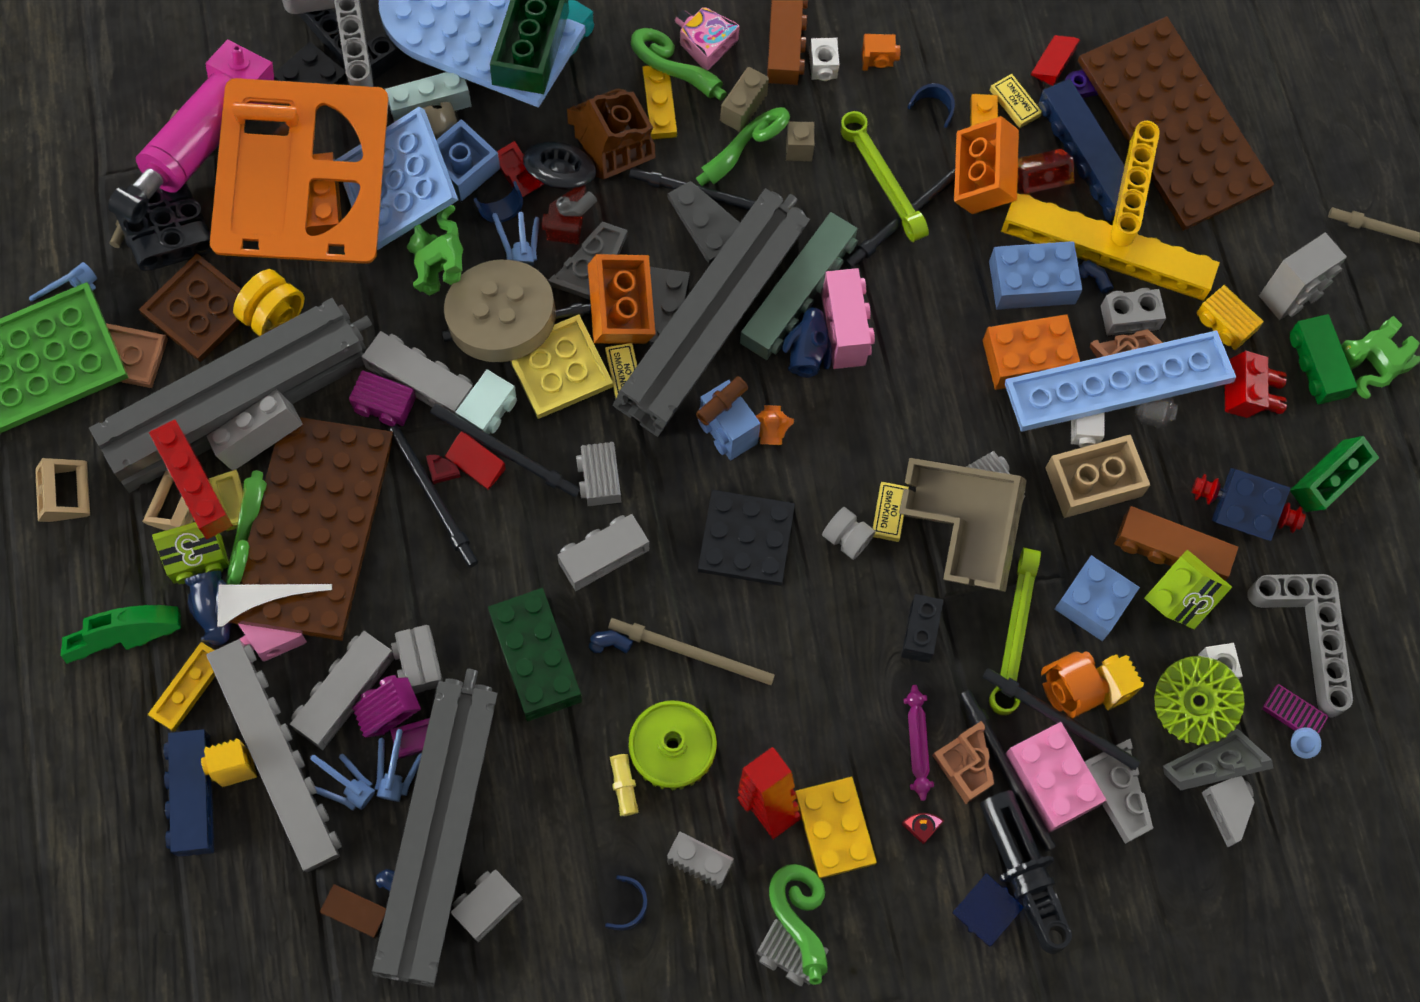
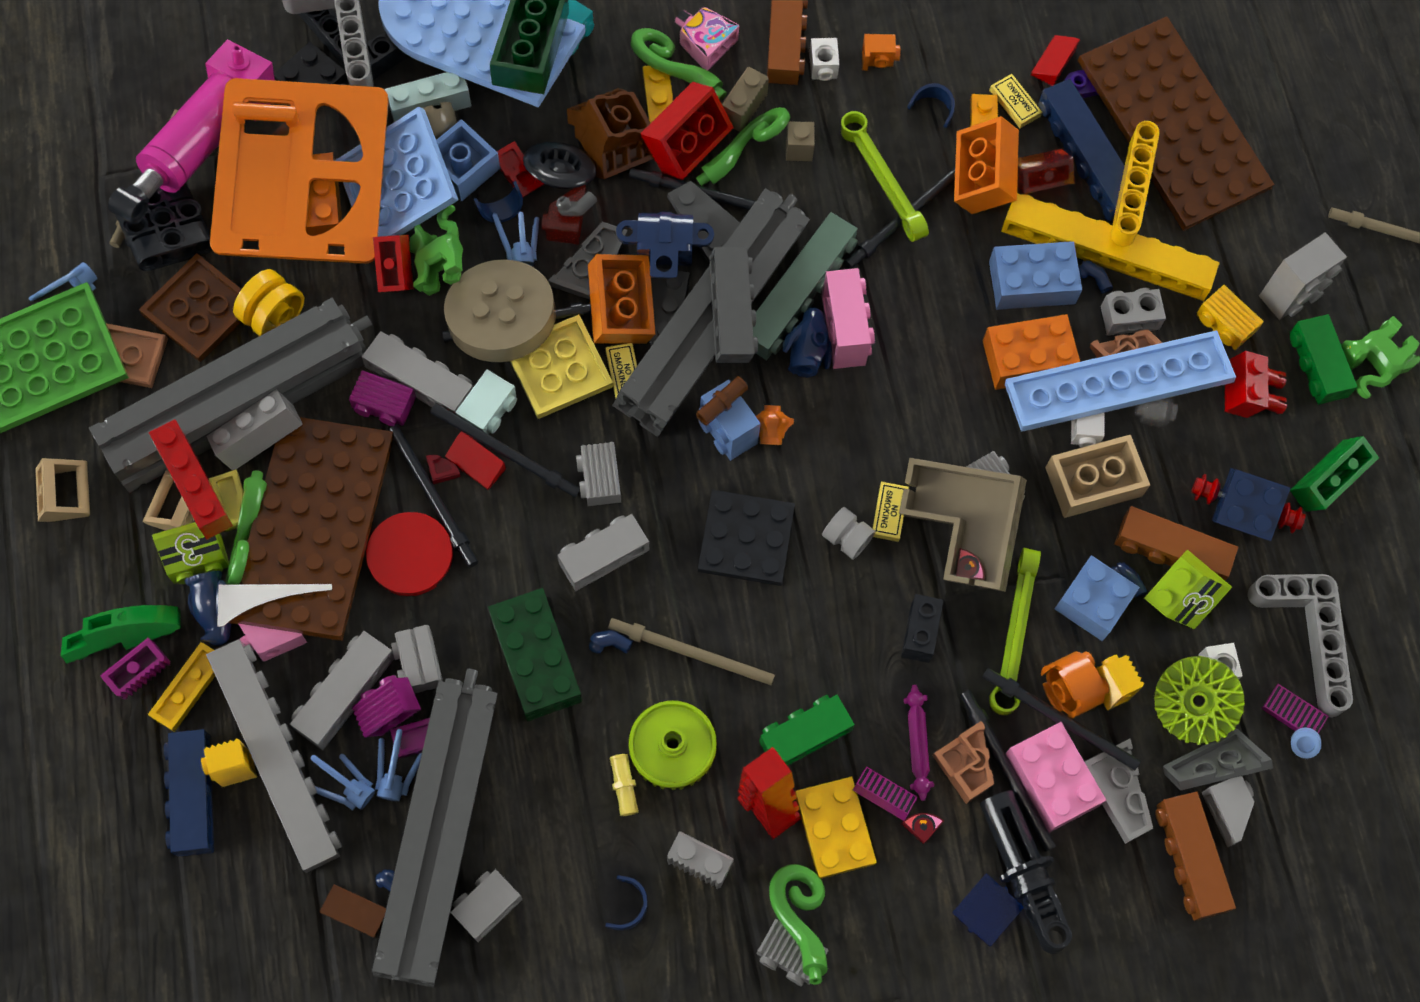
none -> magenta brick [100,638,171,700]
none -> red tile [366,512,453,596]
none -> red brick [373,235,414,292]
none -> dark blue piece [616,211,714,278]
none -> red brick [640,81,734,180]
none -> dark grey brick [709,247,758,363]
none -> green brick [759,695,855,766]
none -> magenta tile [853,767,917,821]
none -> tile [956,548,986,581]
none -> dark blue arm [1111,562,1148,598]
none -> dark orange brick [1155,792,1236,921]

